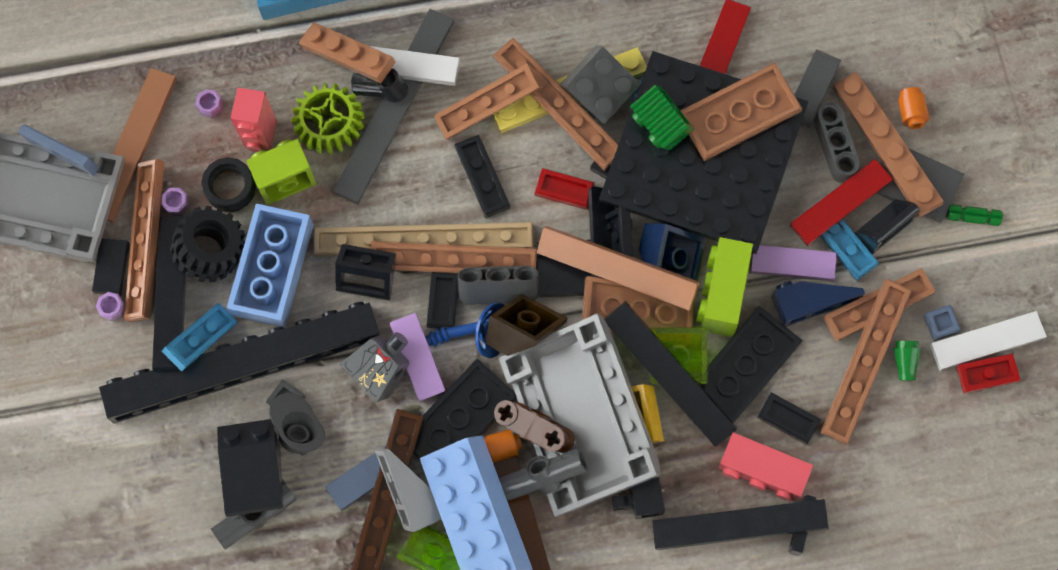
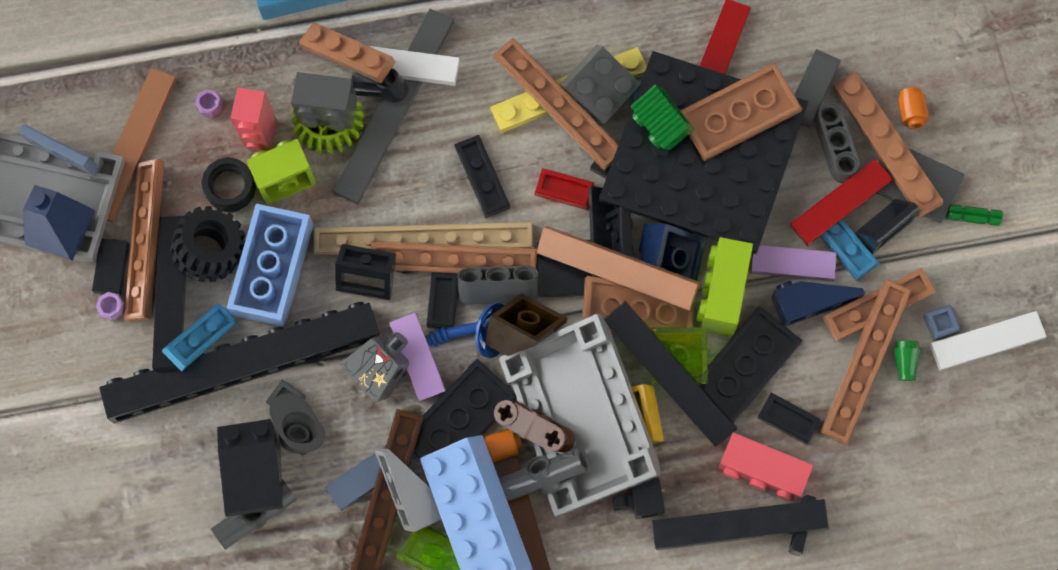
lavender tile [161,188,189,215] -> none
nougat plate [434,63,541,140] -> none
red plate [956,353,1021,394] -> none
none -> dark blue slope [23,185,95,261]
none -> dark grey brick [291,72,358,131]

